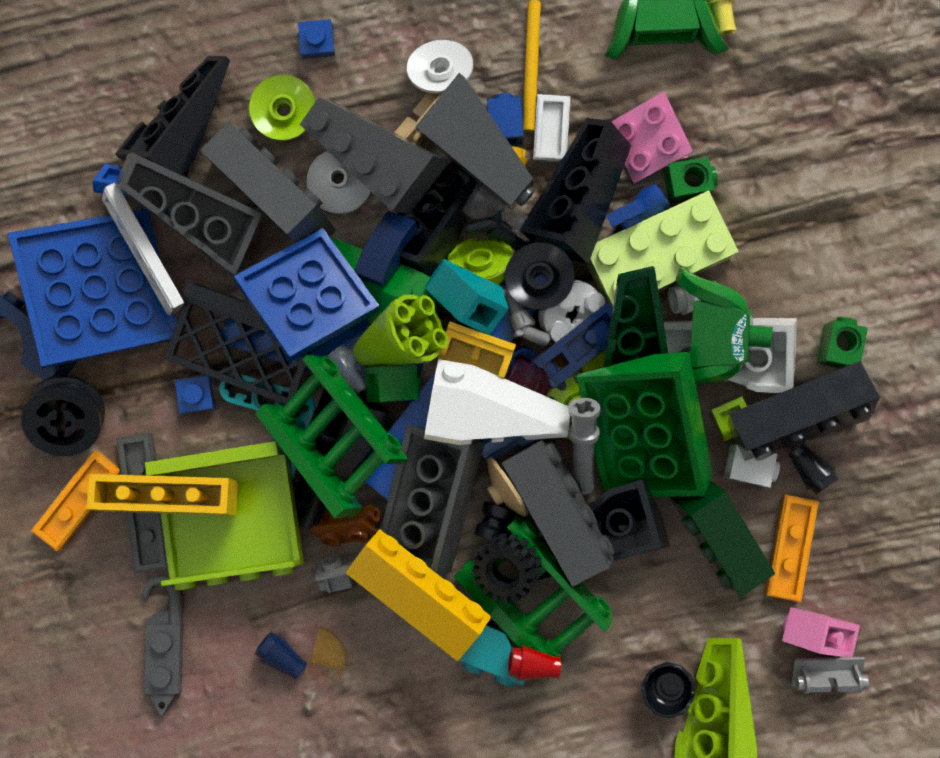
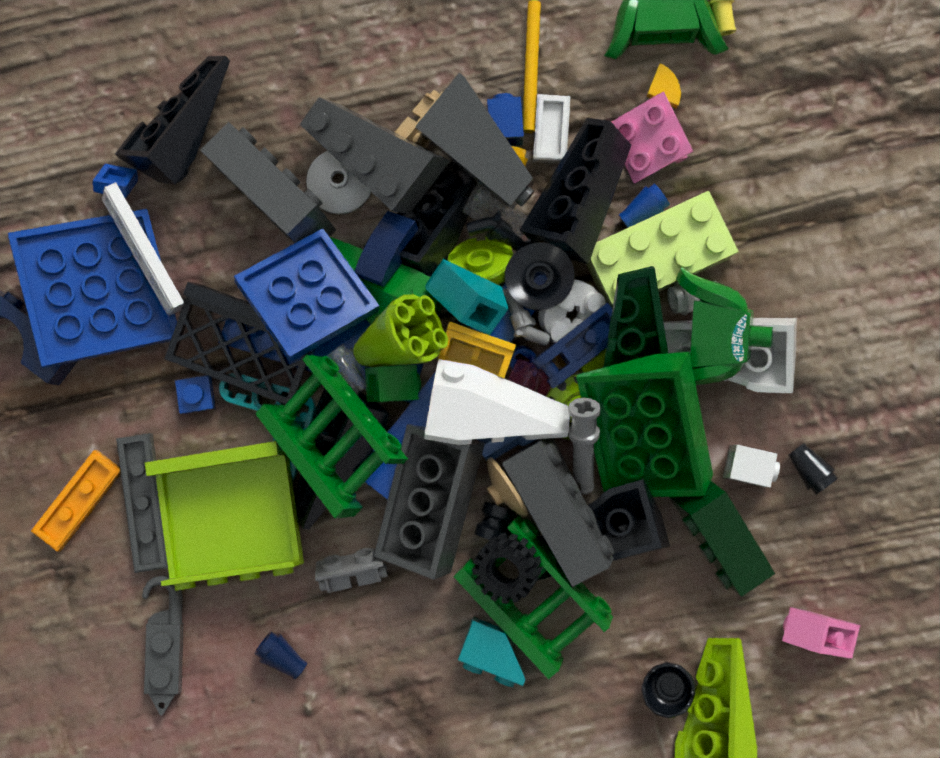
black wheel [21,375,105,456] -> none
yellow brick [86,474,238,516] -> none
dark grey wedge [115,153,263,276] -> none
lime dish [249,75,315,141] -> none
blue plate [298,19,335,59] -> none
dark orange hinge [308,505,380,547] -> none
clear yellow tile [311,627,346,670] -> none
yellow brick [345,529,491,662] -> none
white dish [407,40,473,94] -> none
red cone [508,645,561,681] -> none
blue plate [606,199,646,230] -> none
green brick [664,157,718,204] -> none
lime plate [709,396,747,441] -> none
black wedge [727,361,880,461] -> none
light orange tile [764,494,819,602] -> none
light grey hinge [791,657,869,694] -> none
green brick [817,317,868,369] -> none
none -> yellow tile [646,63,681,109]

